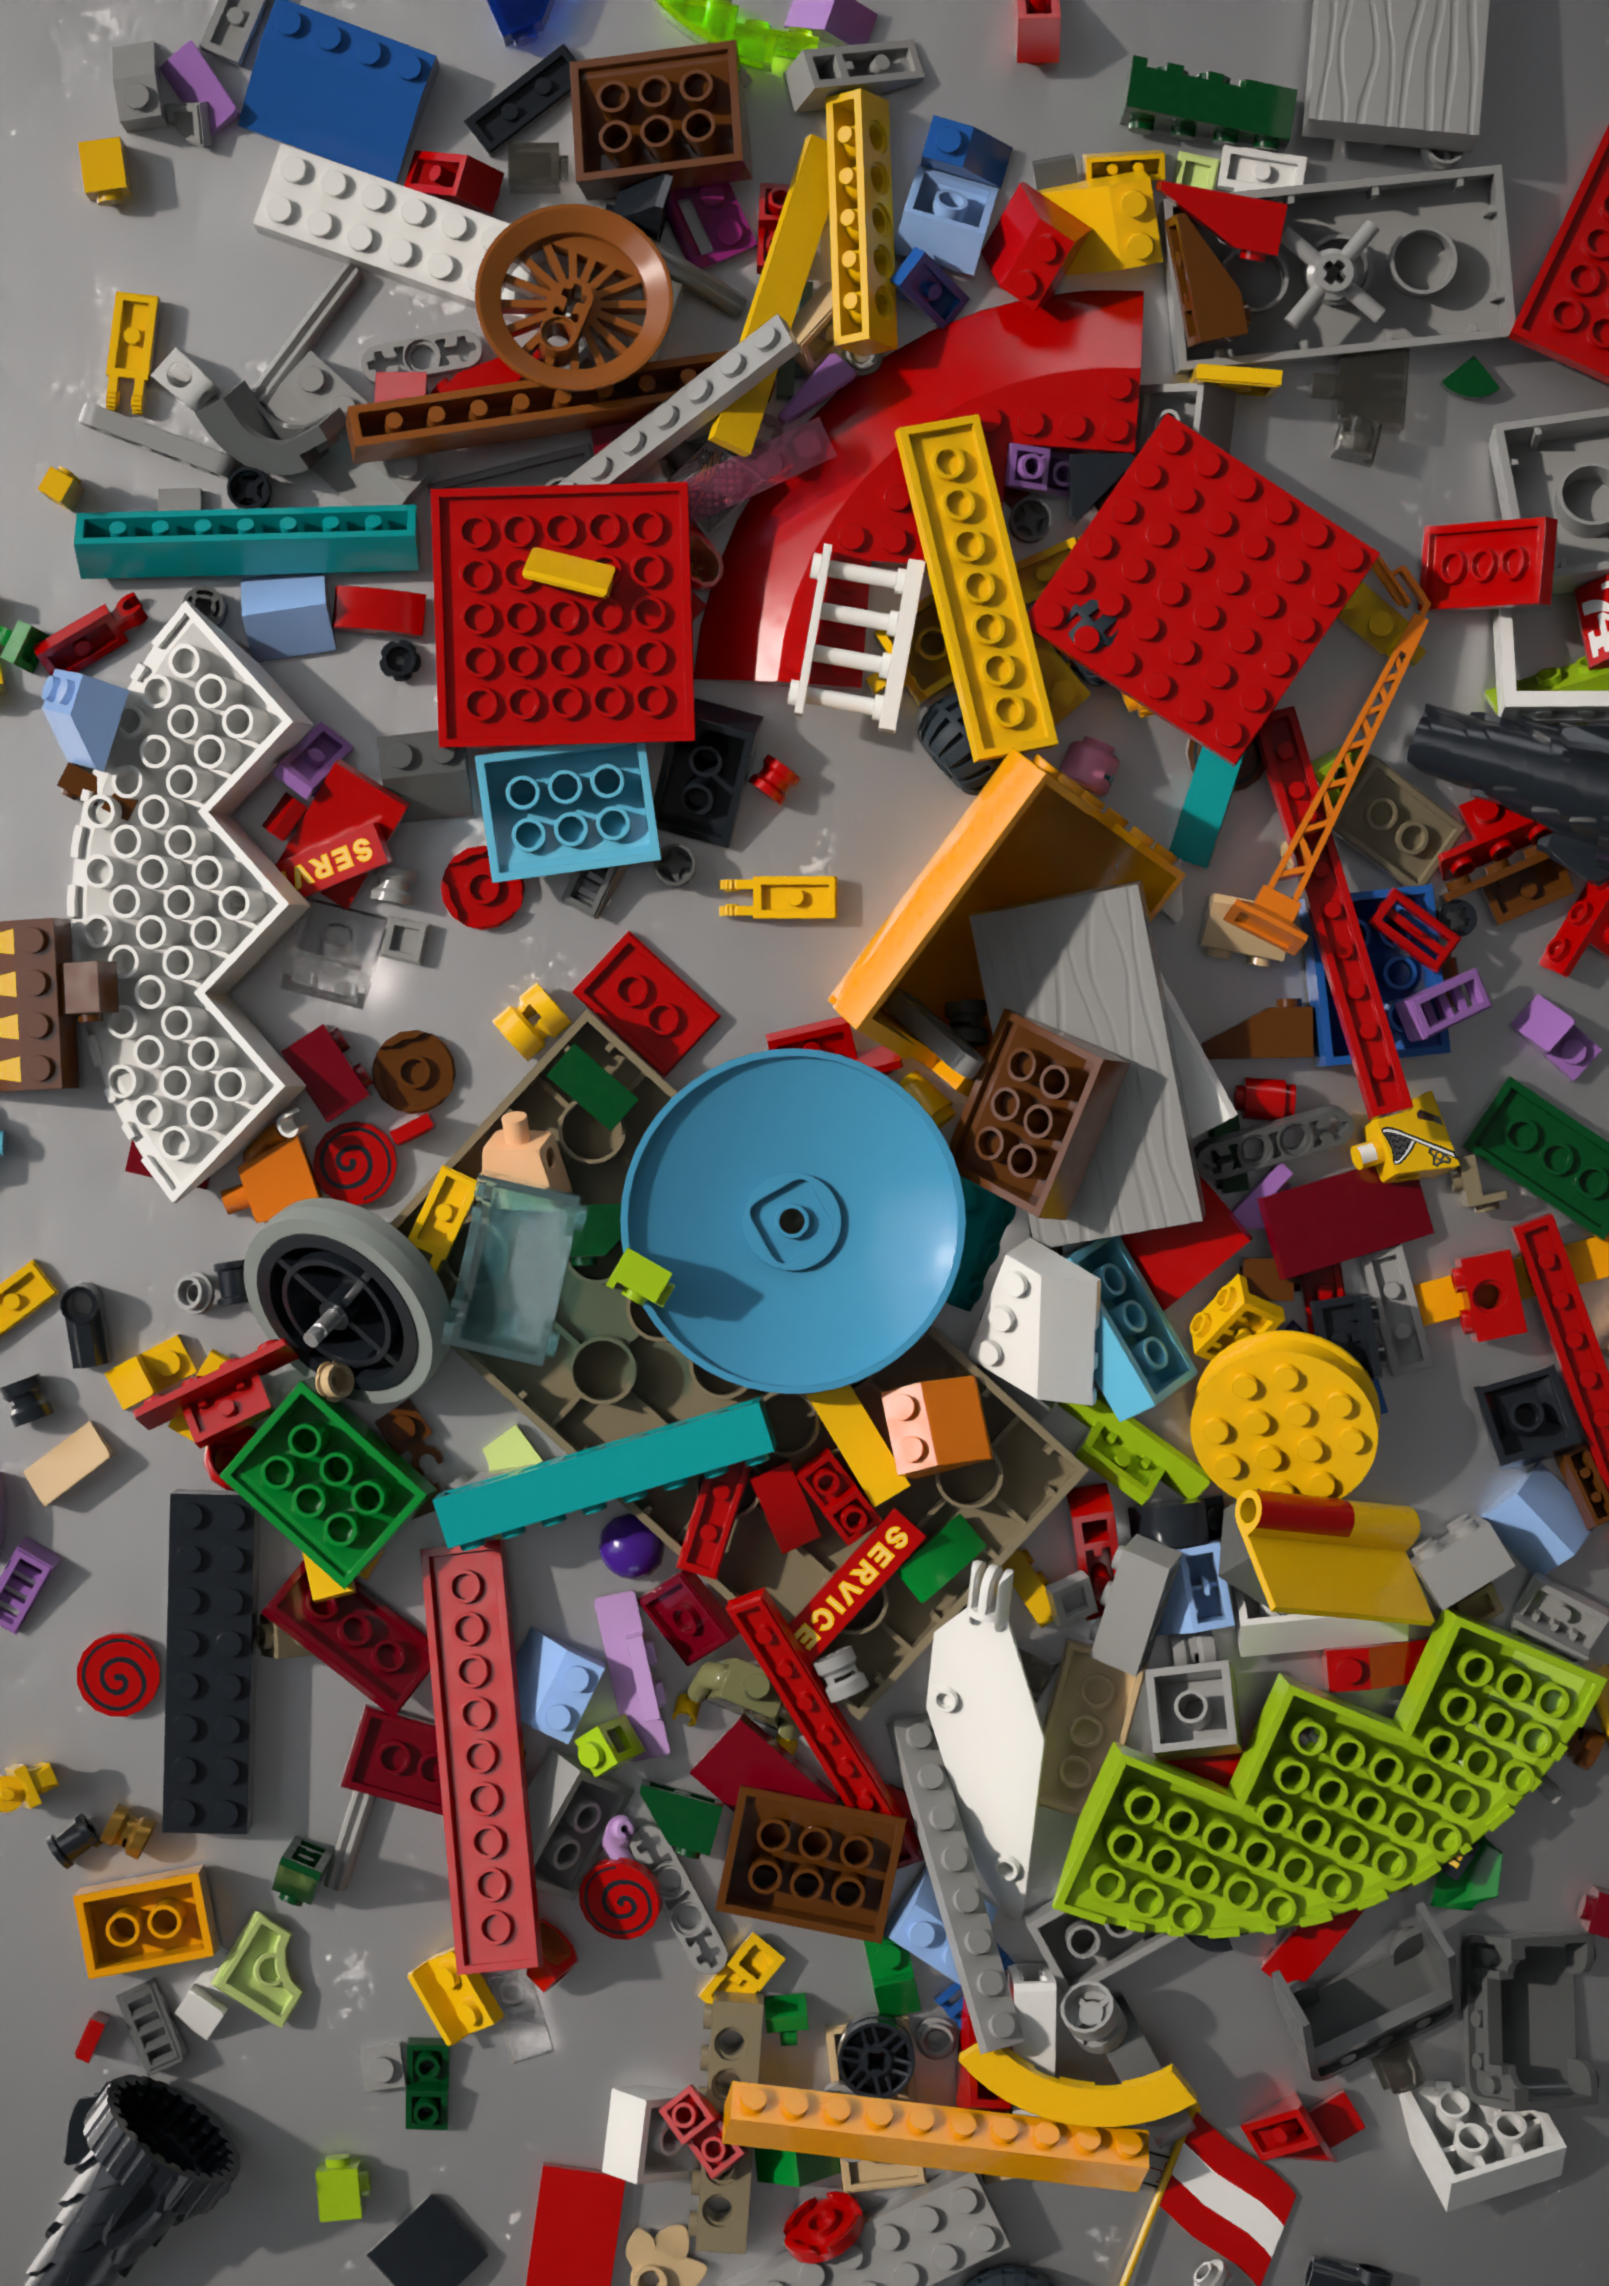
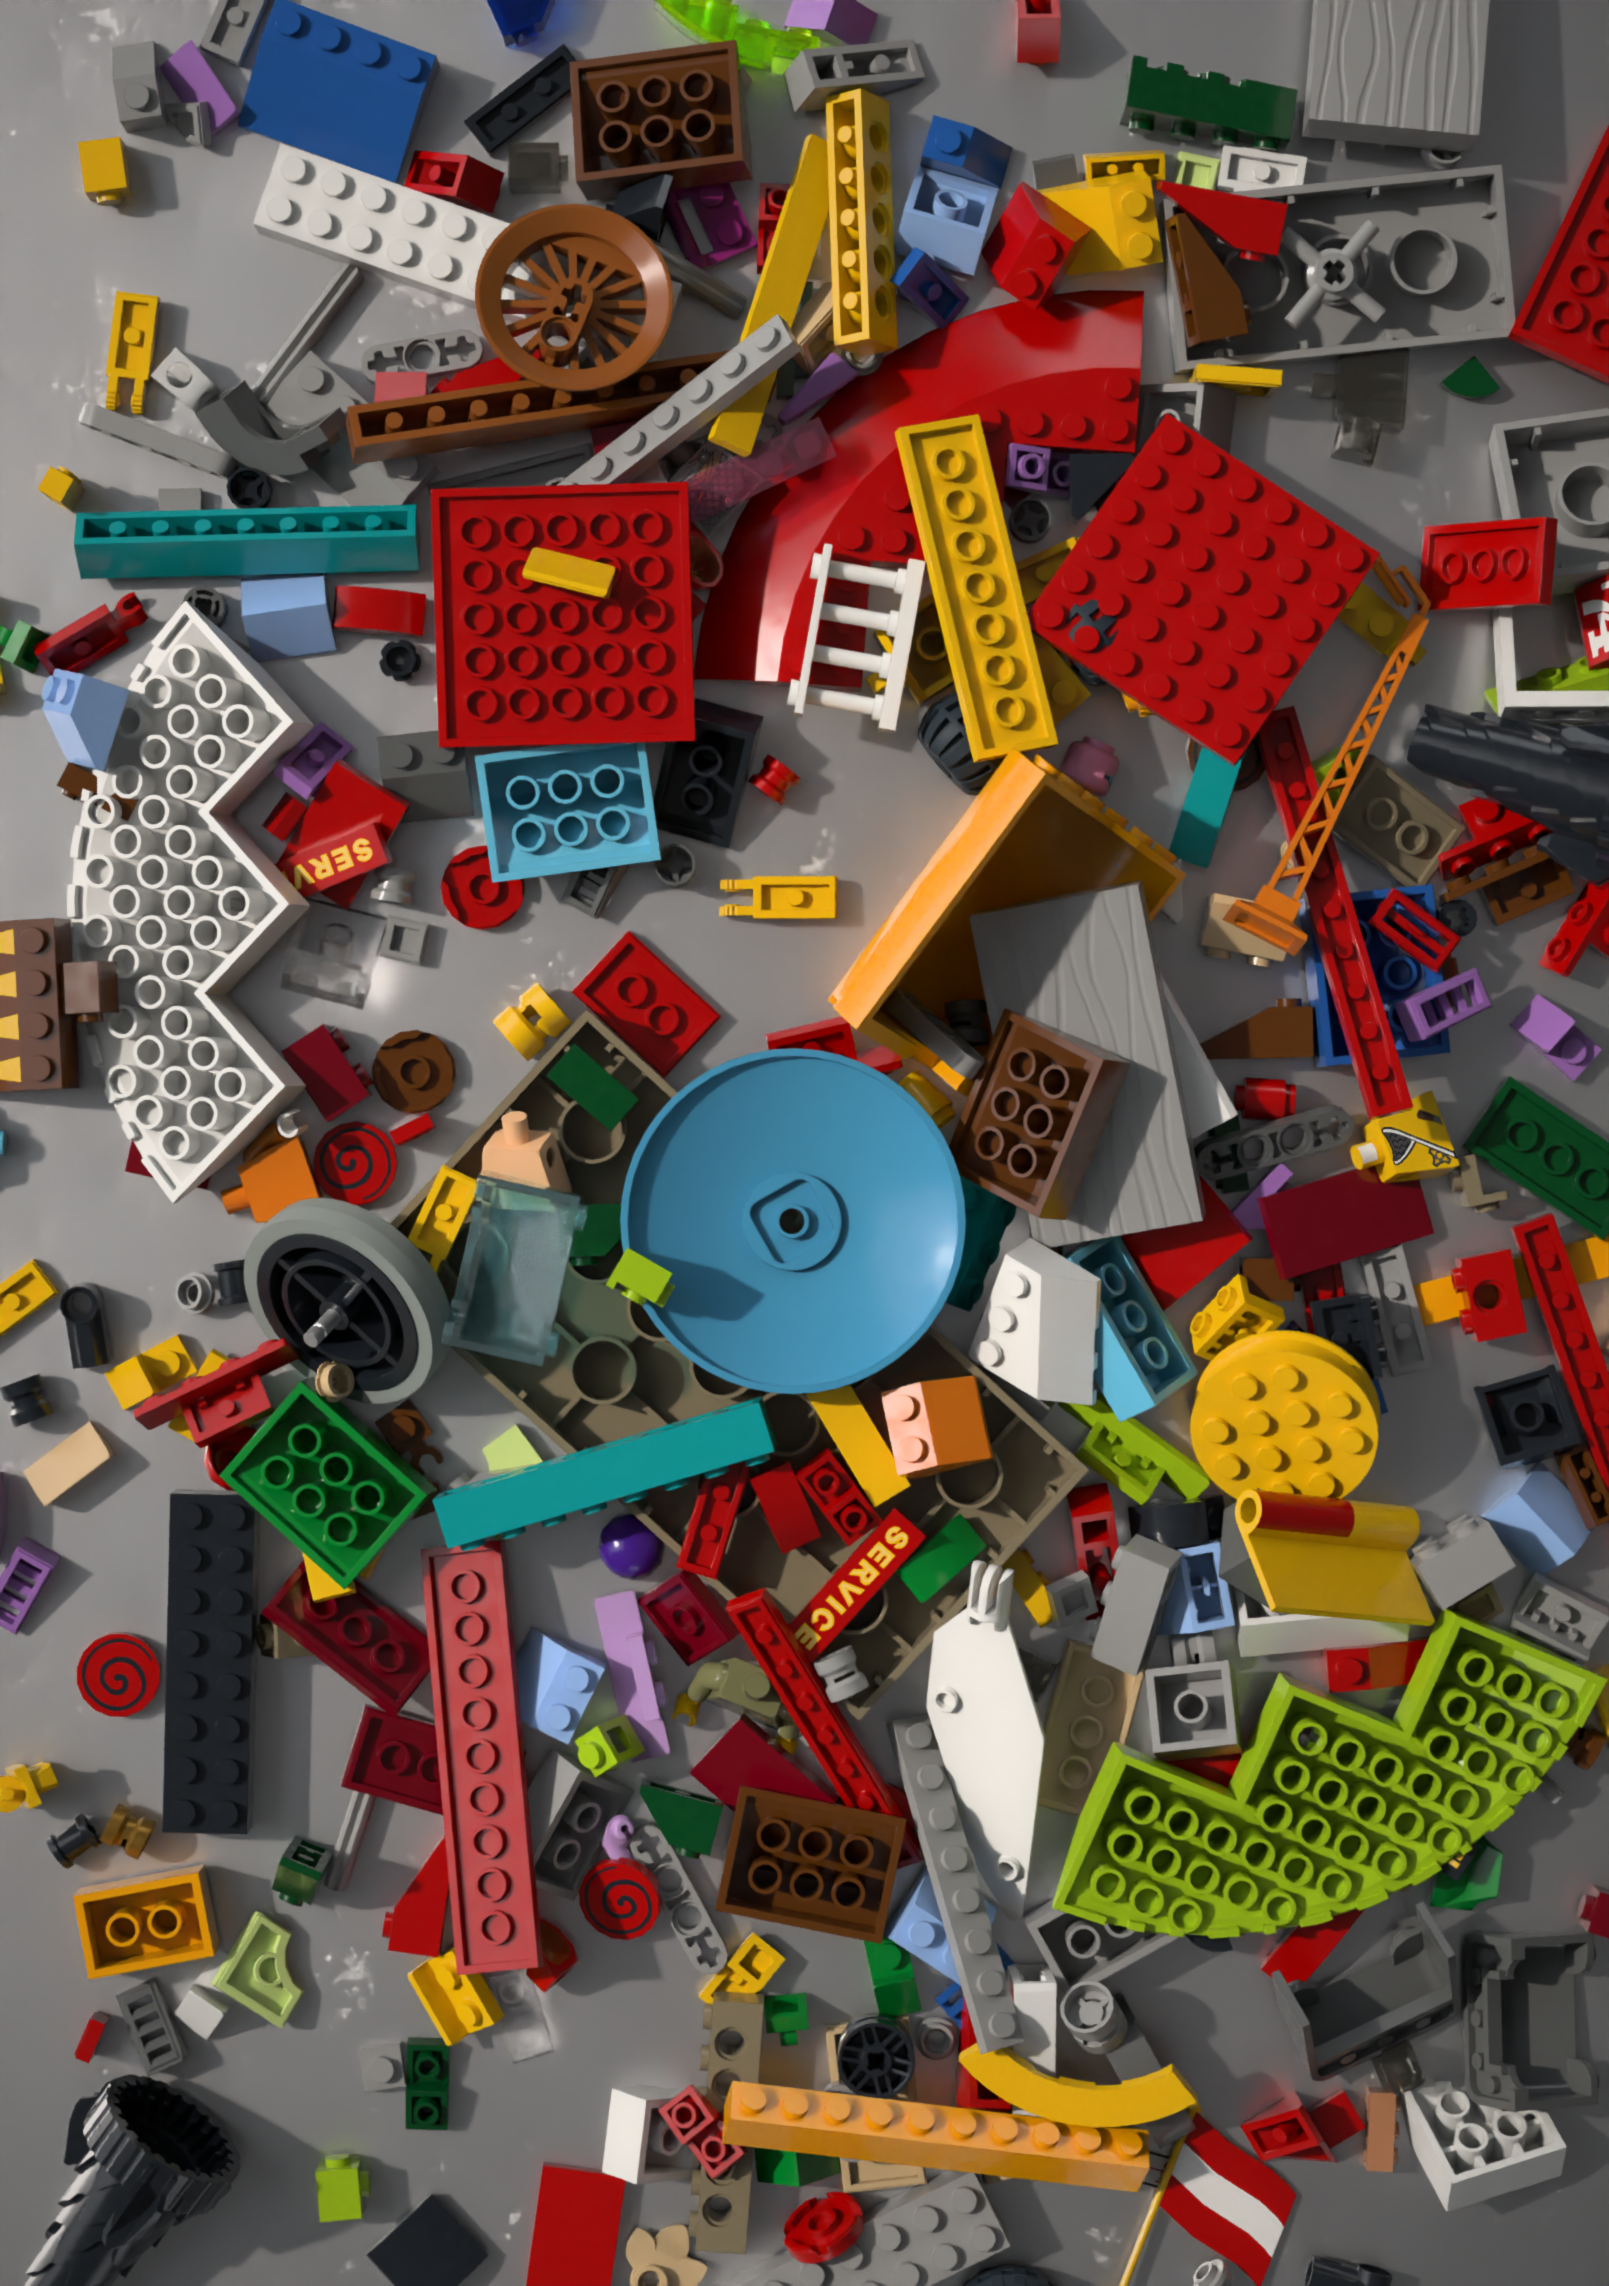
none -> red slope [382,1834,450,1958]
none -> nougat piece [1363,2087,1401,2172]

